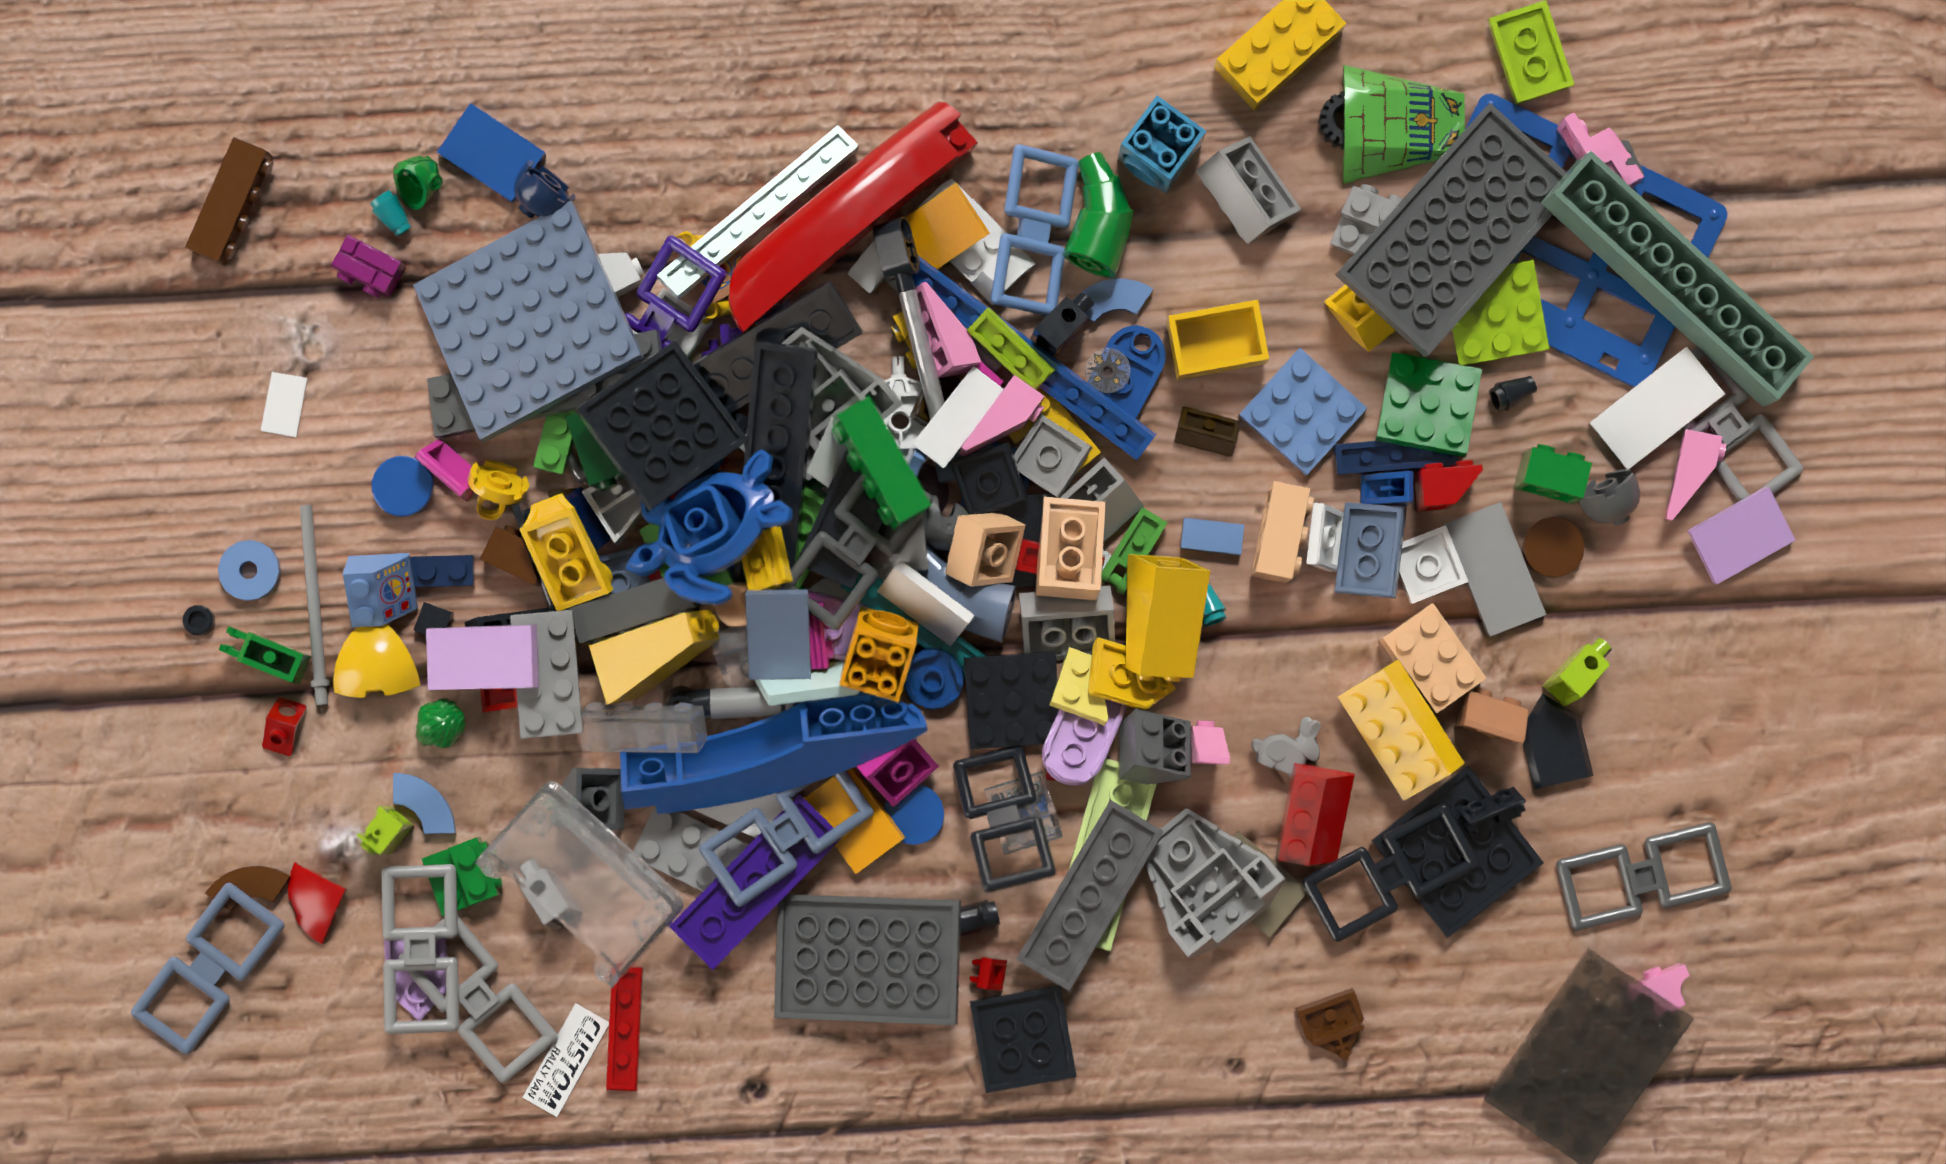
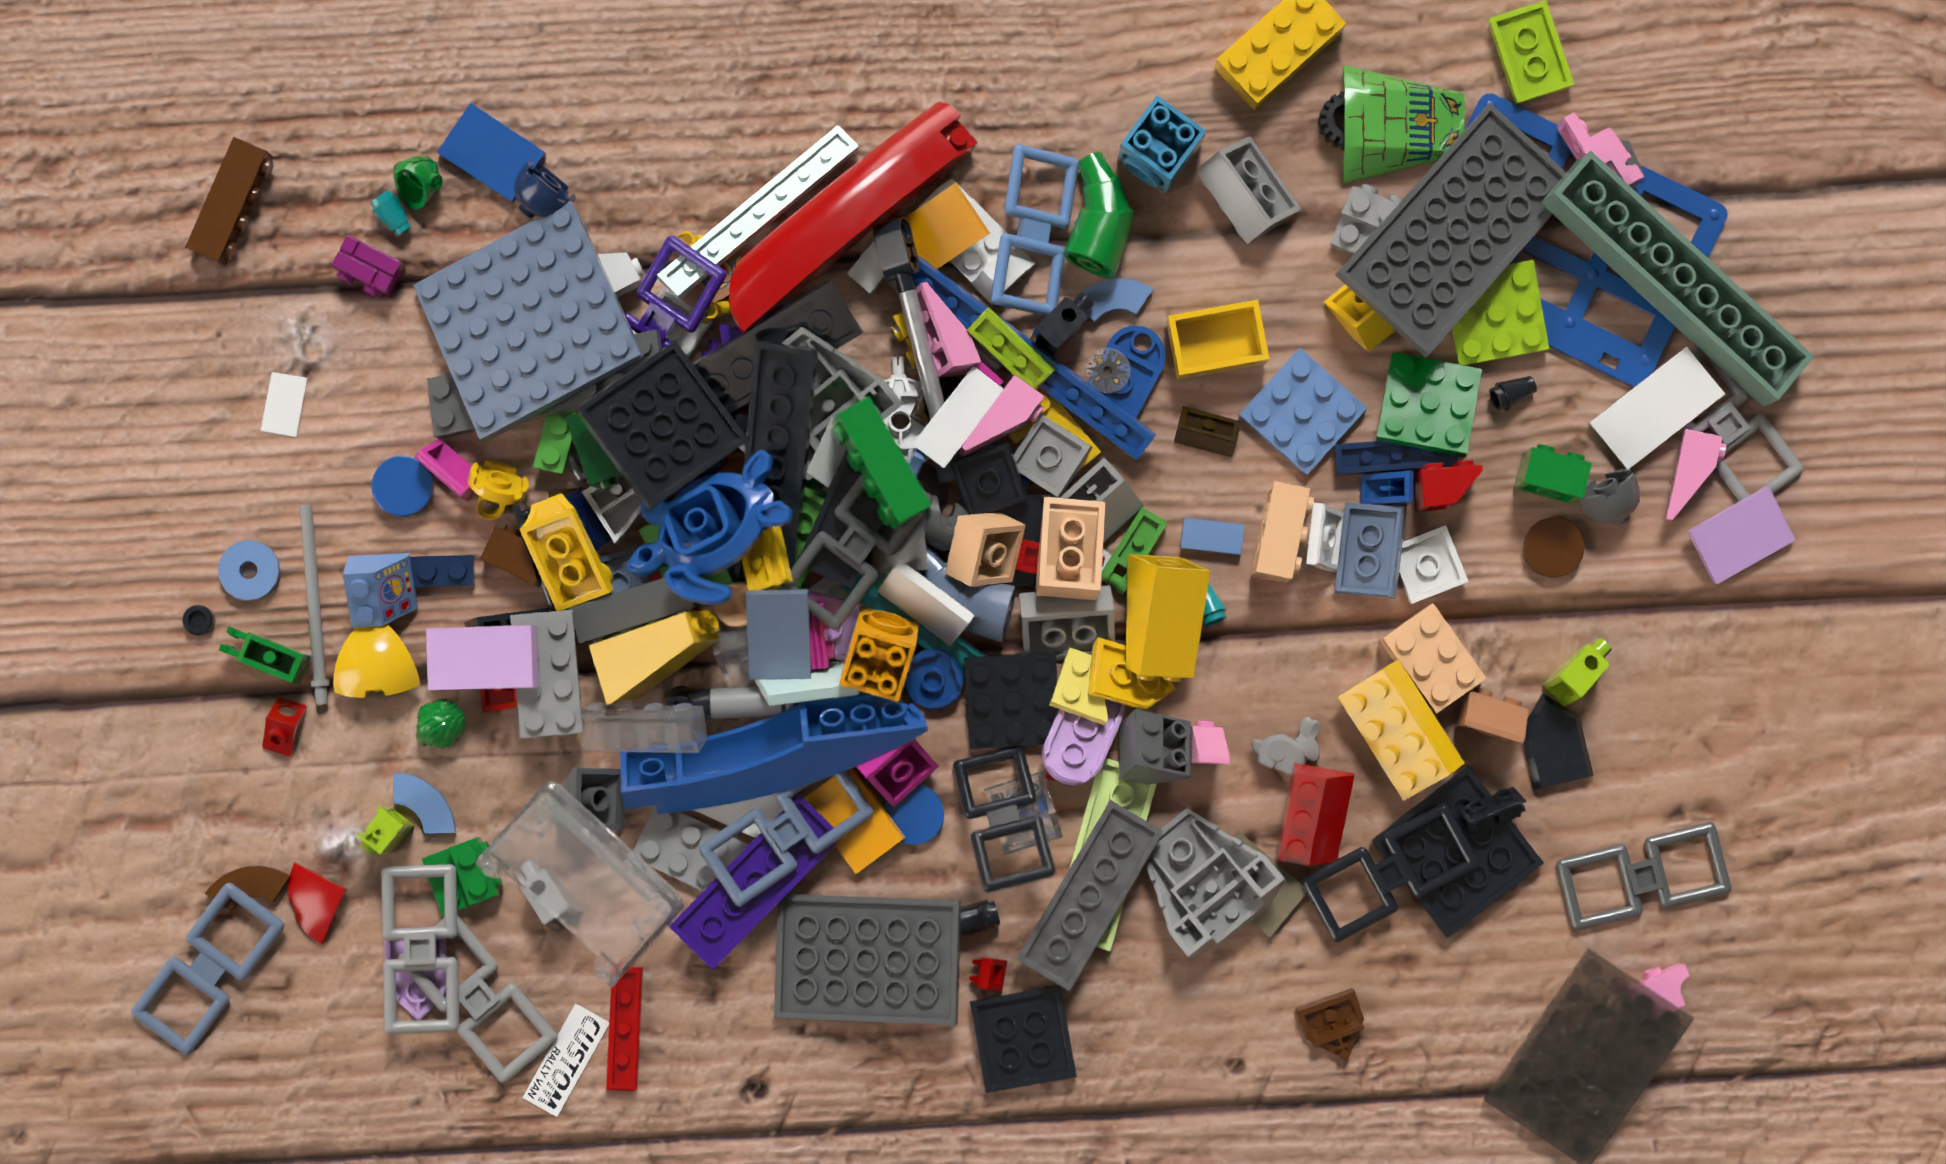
black tile [413,602,454,635] -> none
light grey tile [1443,502,1546,637] -> none

